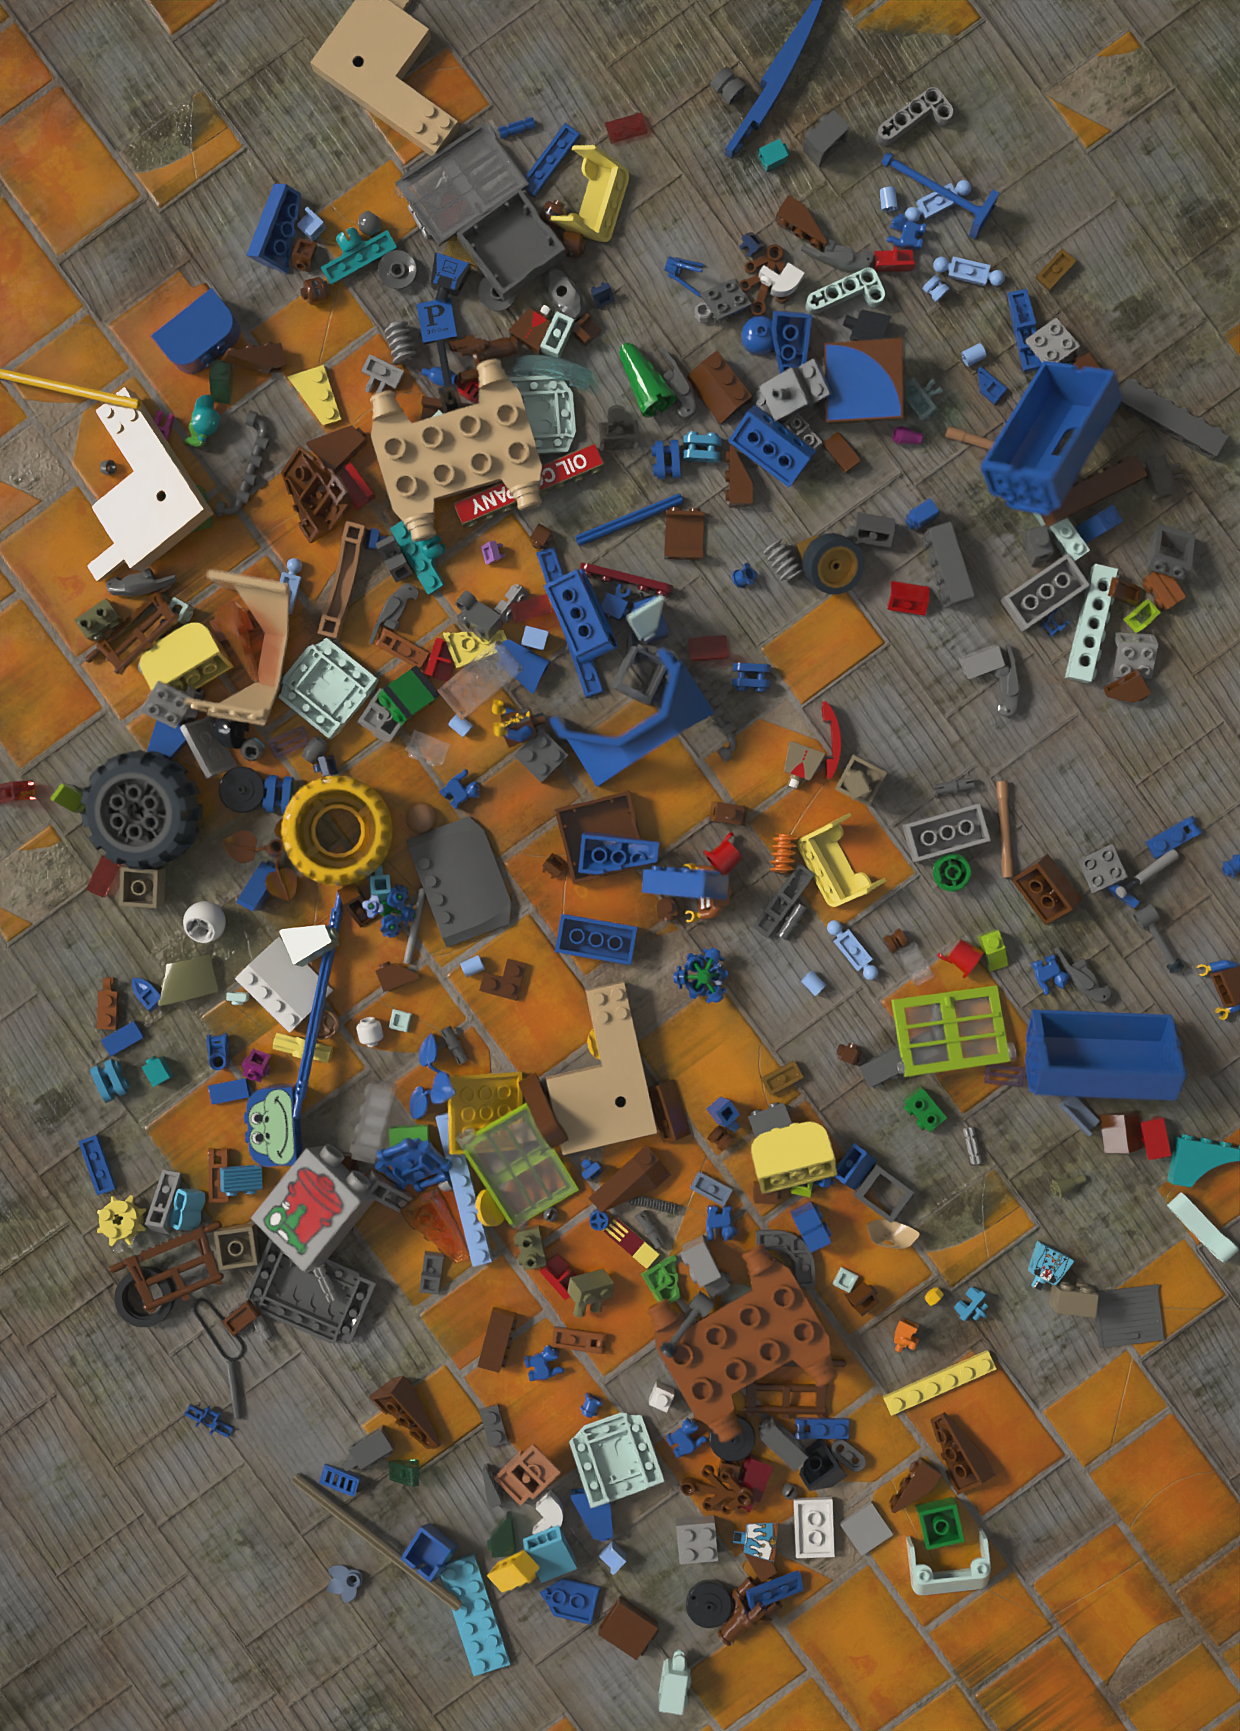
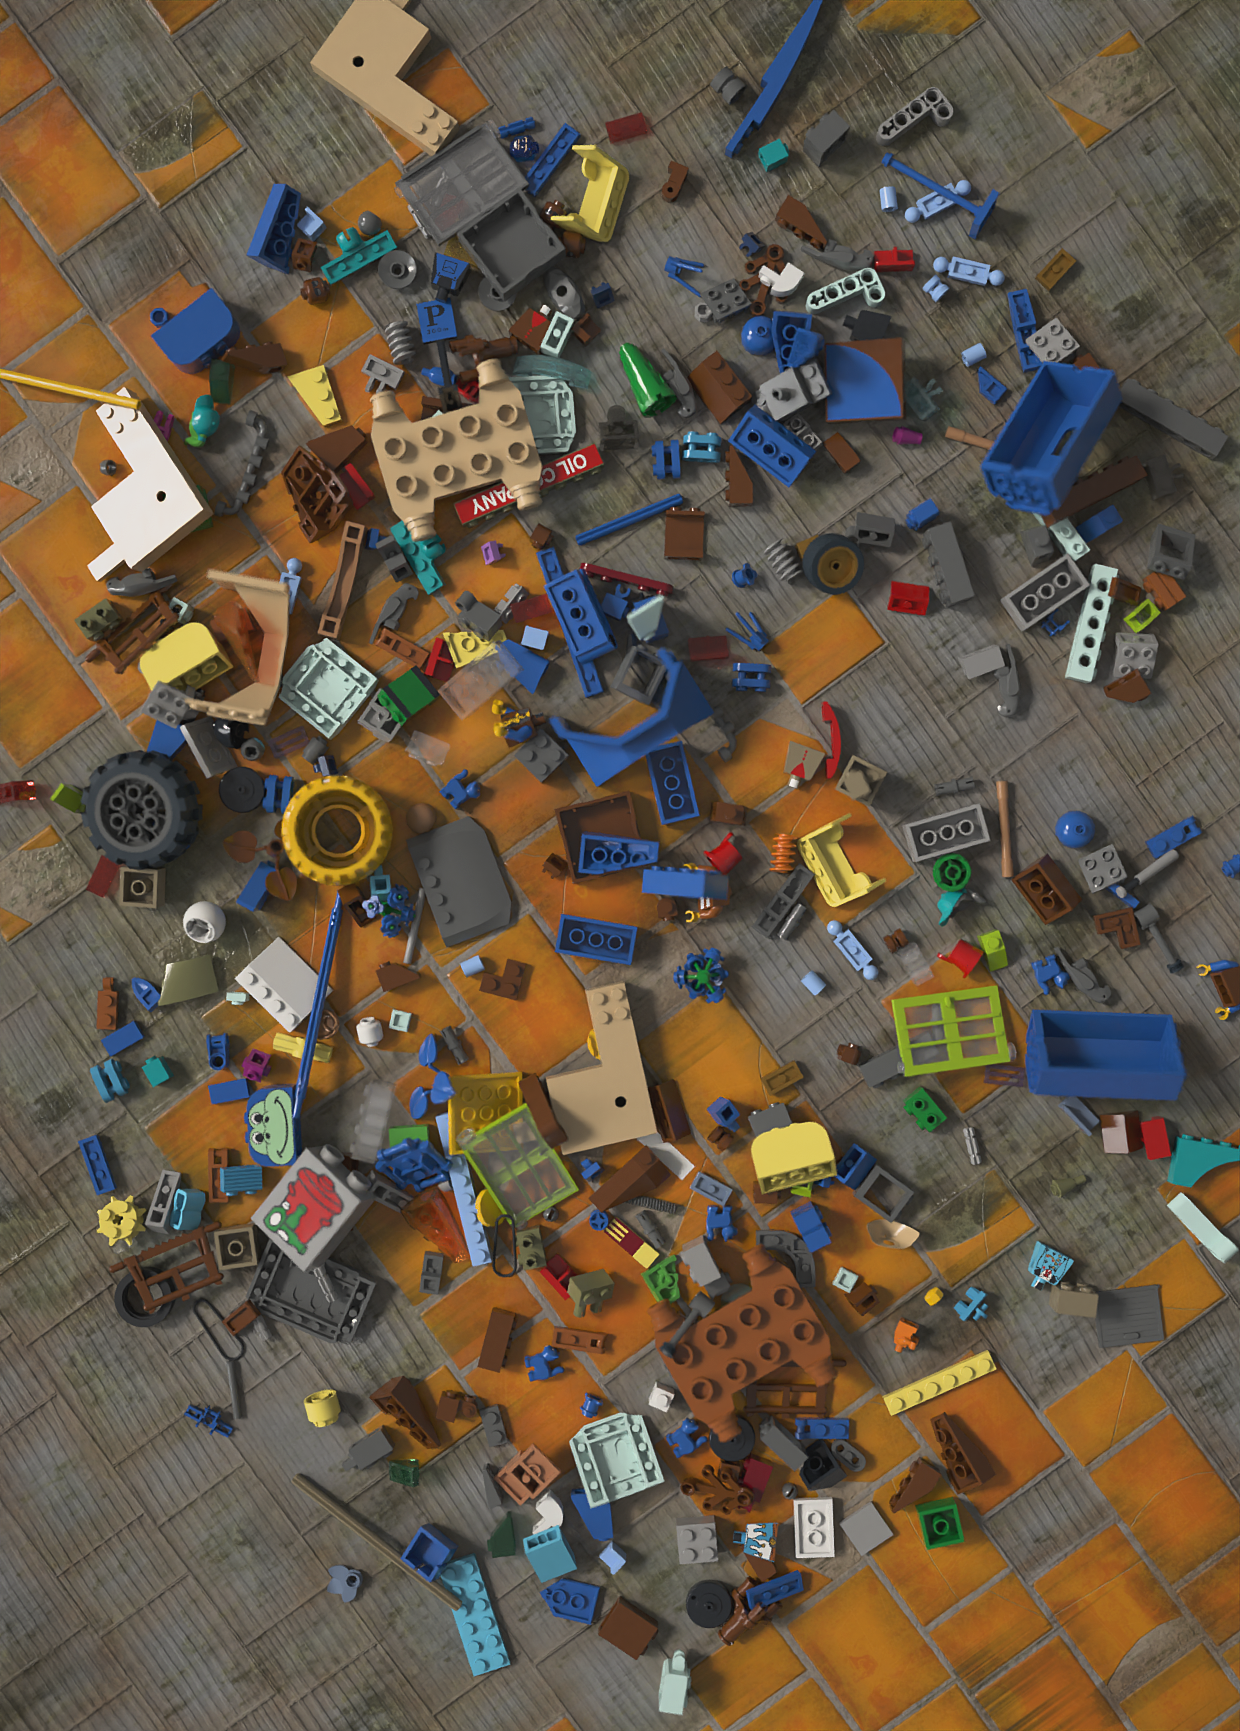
slope [279,925,340,967] -> none
blue slope [319,1464,361,1497] -> none
light blue piece [448,713,474,738] -> none
yellow brick [487,1550,540,1592] -> none
blue animal [886,214,926,250] -> none
light aqua windscreen [906,1528,991,1595] -> none
none -> blue tile [150,308,170,328]
none -> light yellow piece [304,1390,341,1427]
none -> reddish brown brick [436,1390,478,1423]
none -> black piece [492,1214,517,1277]
none -> clear blue head [510,135,539,162]
none -> white sticker [637,1132,695,1180]
none -> blue brick [645,741,700,825]
none -> reddish brown leg [662,160,689,203]
none -> blue plant [726,612,769,651]
none -> blue wedge [787,327,825,368]
none -> hair [937,886,987,927]
none -> blue cylinder [1055,811,1095,849]
none -> reddish brown plate [1093,907,1141,949]

